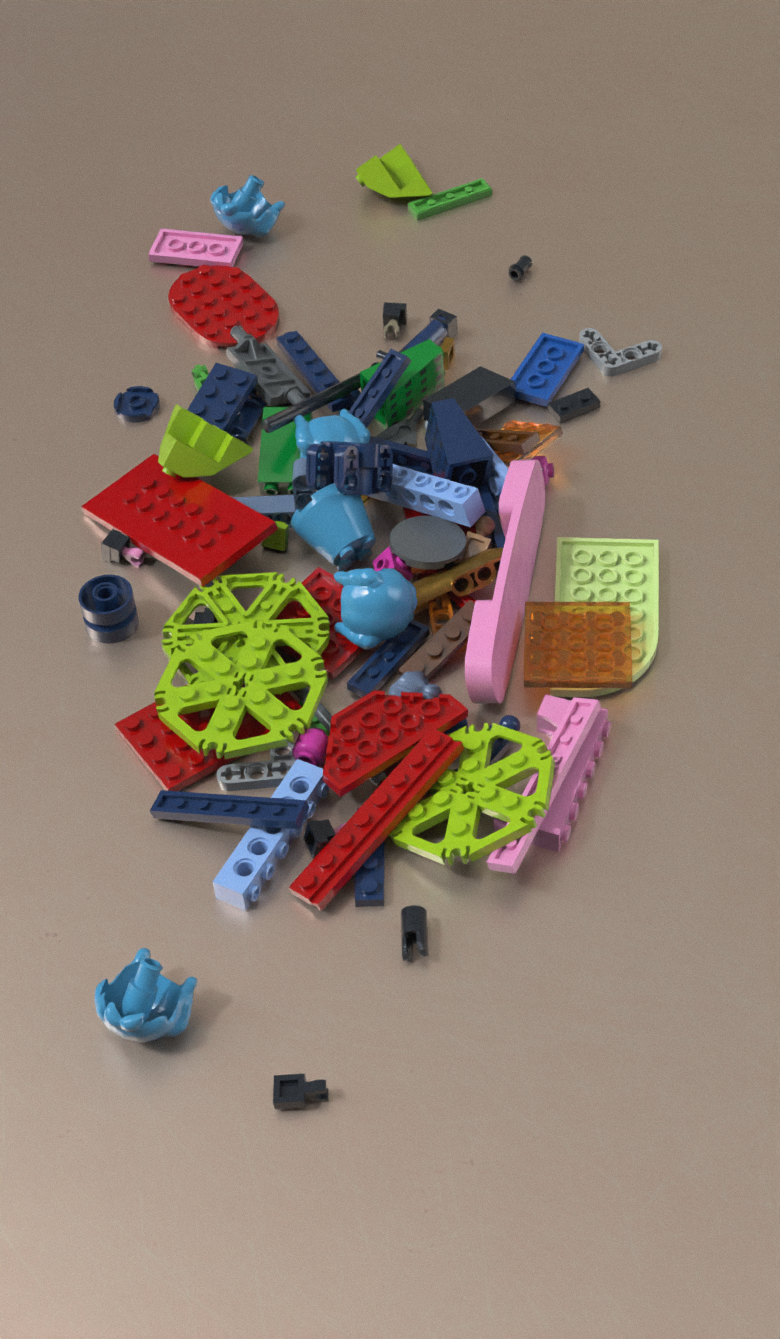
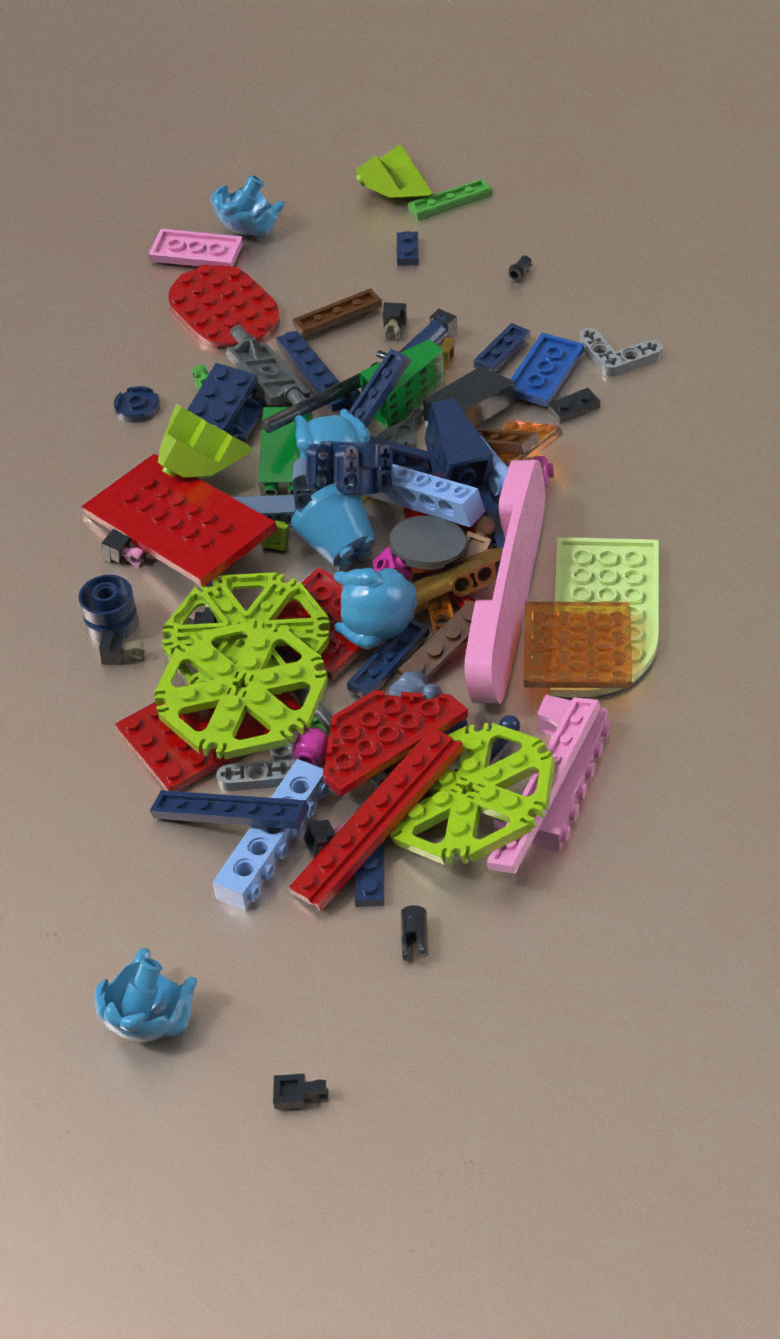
none -> black piece [99,630,145,665]
none -> reddish brown plate [293,288,382,338]
none -> dark blue plate [397,231,419,266]
none -> dark blue plate [473,323,530,373]

